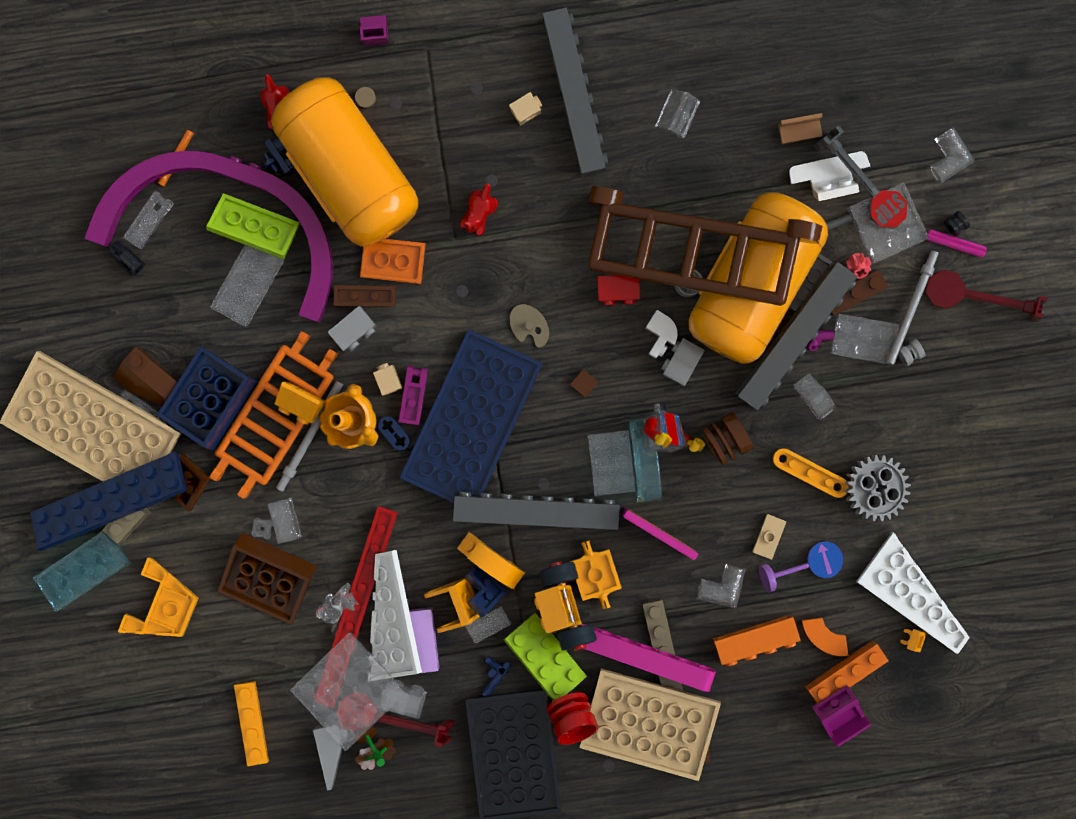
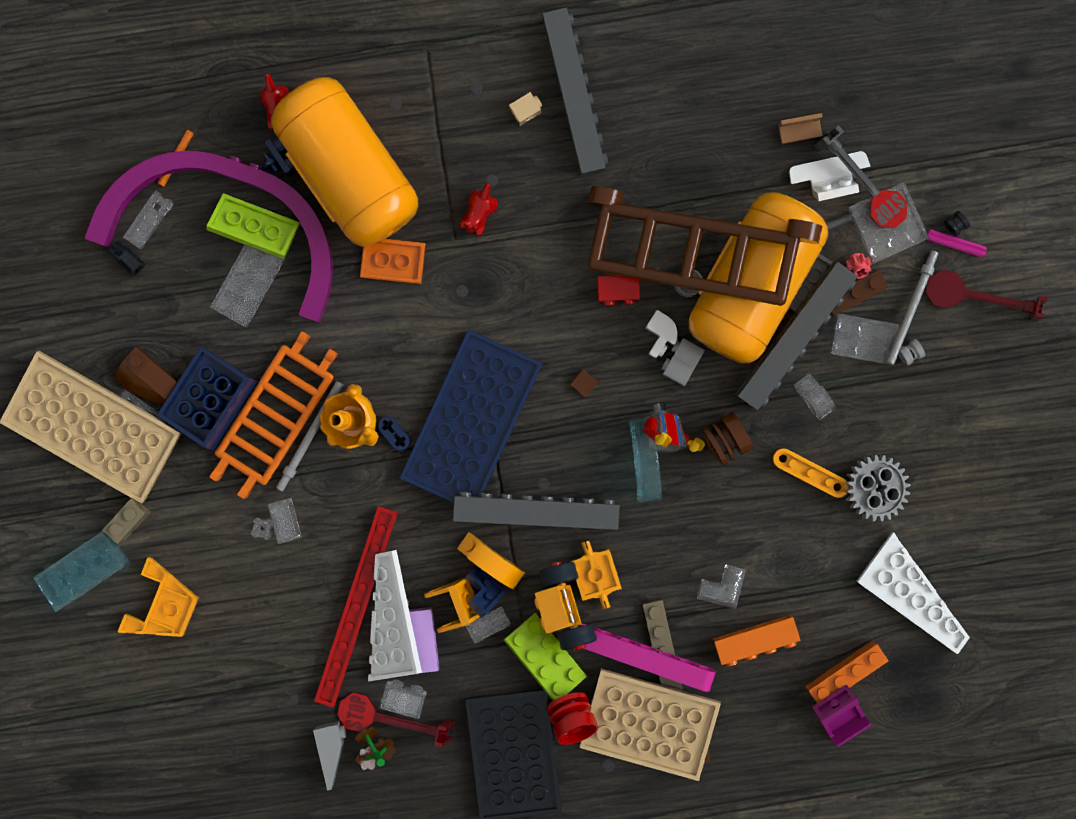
dark blue plate [30,452,187,551] -> none
reddish brown brick [174,453,211,511] -> none
reddish brown slope [217,533,317,625] -> none
light orange plate [234,681,269,766] -> none
light orange slope [275,382,325,425] -> none
clear plate [290,632,407,751] -> none
clear animal [315,583,358,637] -> none
light grey brick [328,306,377,352] -> none
reddish brown plate [334,285,396,307] -> none
dark tan tile [355,87,376,109] -> none
magenta piece [360,15,389,46] -> none
tan brick [373,363,403,396] -> none
magenta plate [399,365,428,425] -> none
dark blue hose [481,656,512,697] -> none
dark tan piece [510,304,549,348] -> none
clear plate [588,430,635,496] -> none
dark pink tile [622,508,698,560] -> none
clear panel [655,89,700,138] -> none
tan plate [752,514,787,560] -> none
piece [759,541,843,593] -> none
orange tile [801,617,849,656] -> none
magenta arm [806,330,834,351] -> none
light orange tile [900,629,927,652] -> none
clear brick [929,127,975,184] -> none

